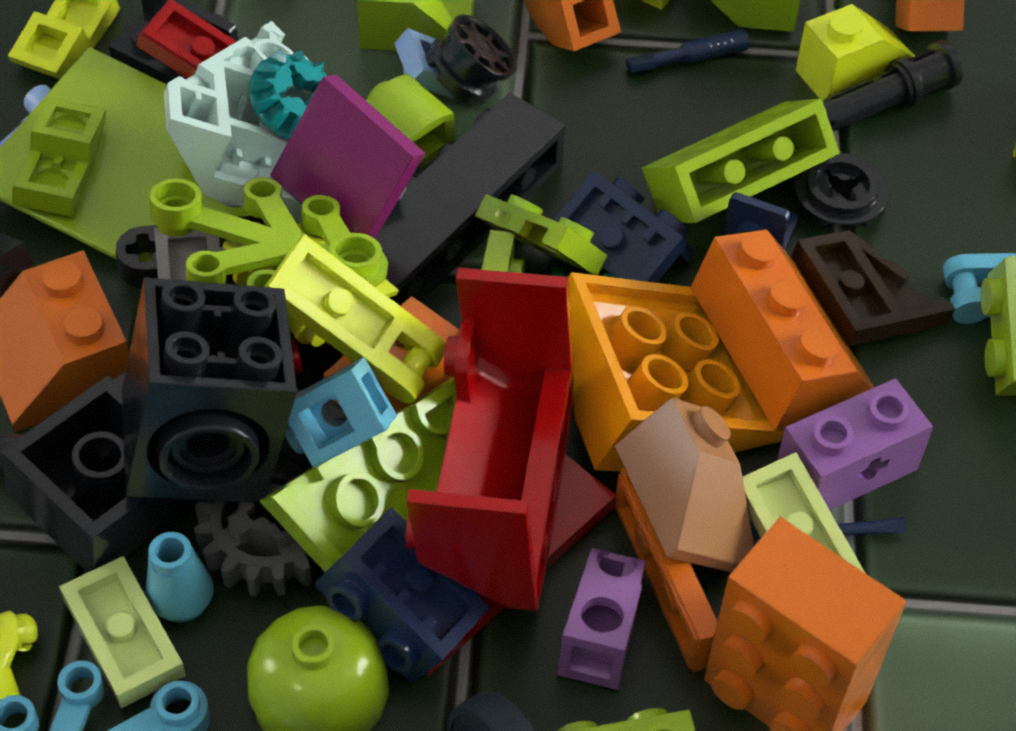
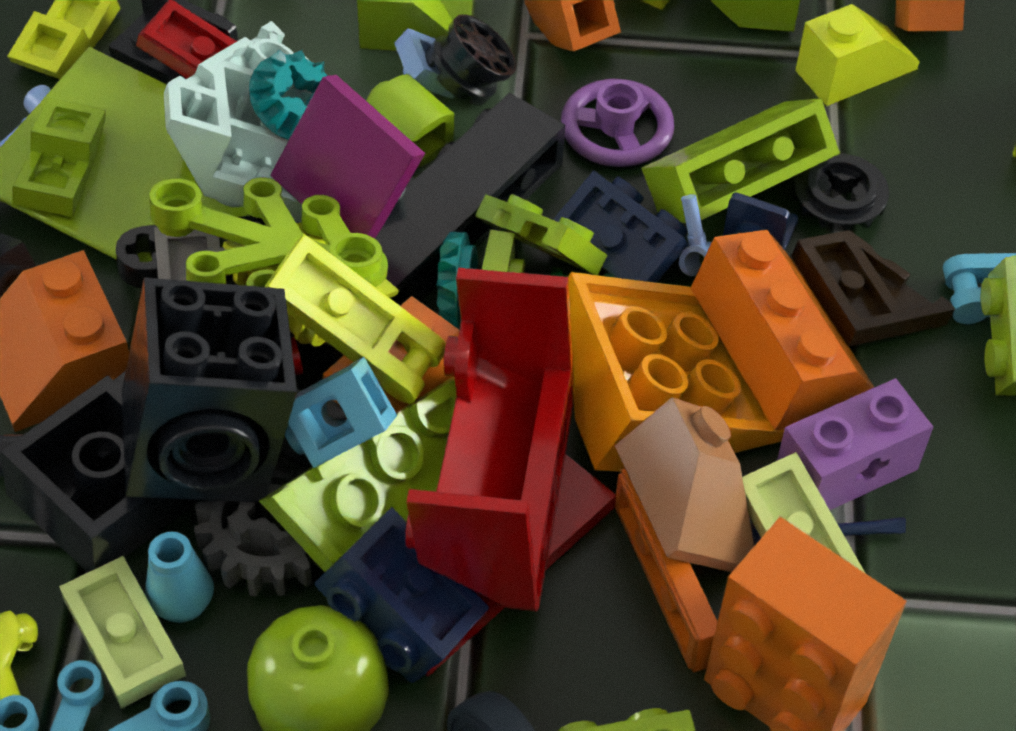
medium lavender leg [557,548,647,690] -> none
dark blue piece [625,29,749,73] -> none
black pin [822,40,963,132] -> none
none -> teal gear [436,232,479,330]
none -> medium lavender piece [561,79,674,167]
none -> light blue hand [679,194,712,277]

